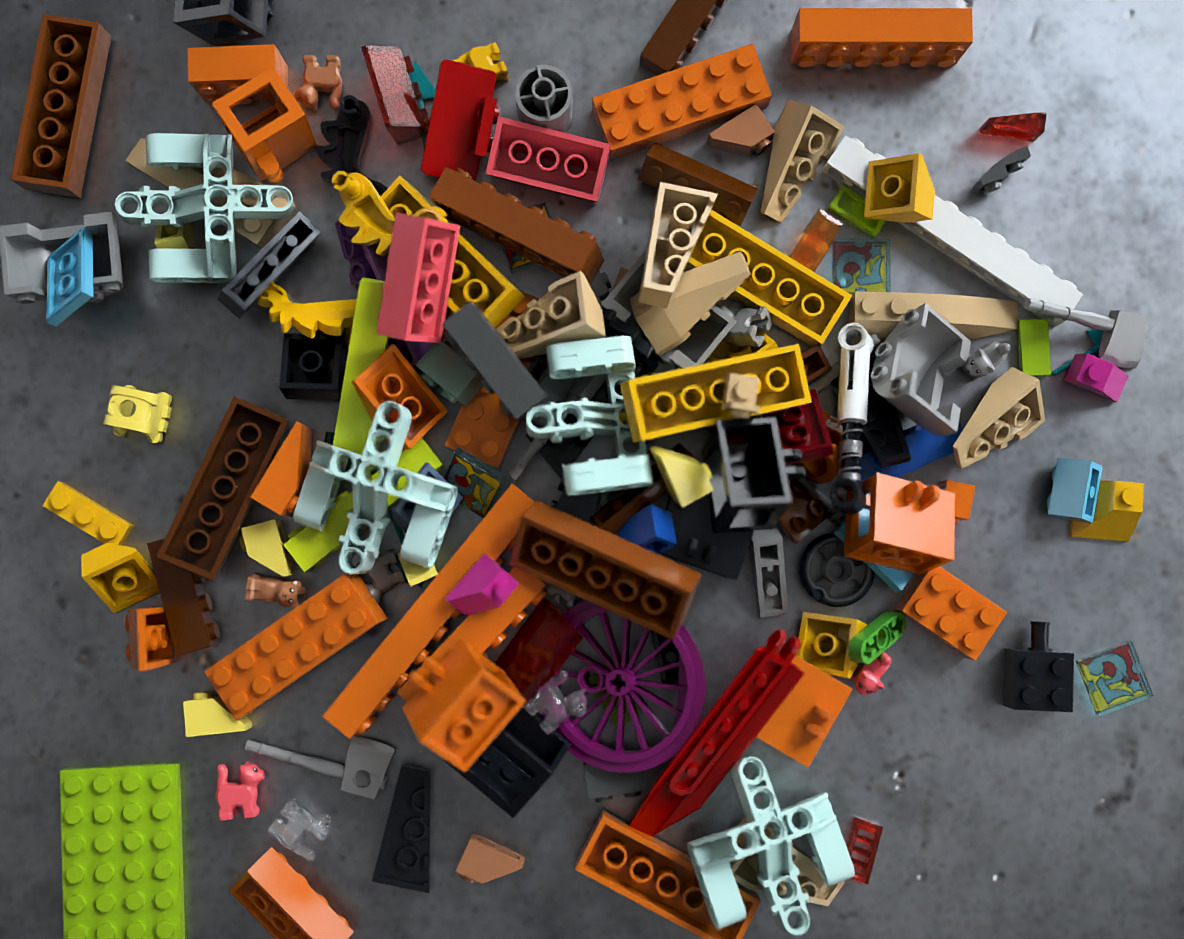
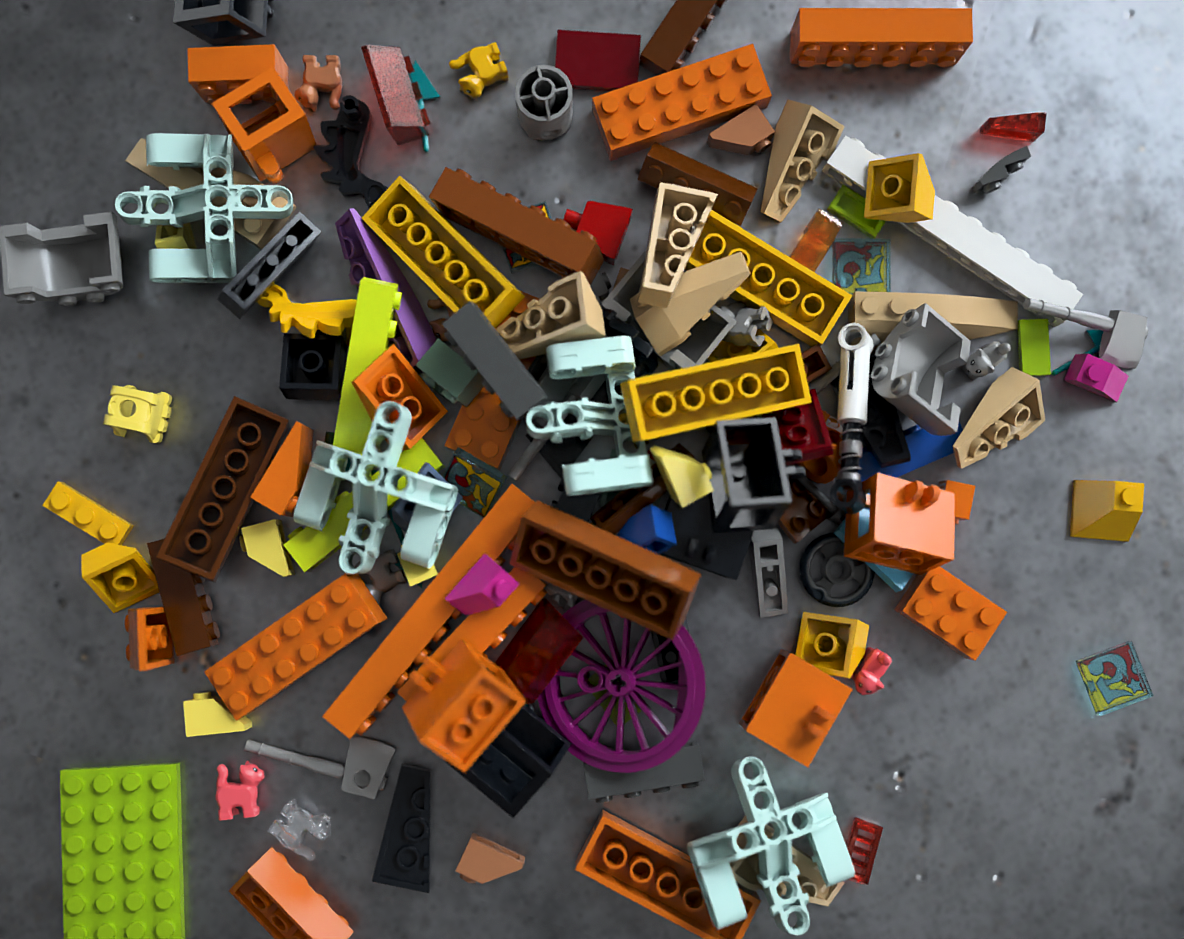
dark orange brick [10,14,111,198] -> none
medium azure tile [46,227,93,327] -> none
nougat animal [245,572,306,608] -> none
yellow animal [332,171,448,257] -> none
coral slope [377,213,460,343] -> none
red bracket [420,59,500,181] -> none
coral slope [485,116,611,202] -> none
clear animal [524,670,587,734] -> none
red hinge [628,629,805,836] -> none
tan bracket [721,373,760,419] -> none
bright green beam [848,611,906,664] -> none
black brick [1003,621,1074,712] -> none
medium azure brick [1047,458,1103,523] -> none
none -> dark red tile [555,30,641,91]
none -> red torso [563,201,633,266]

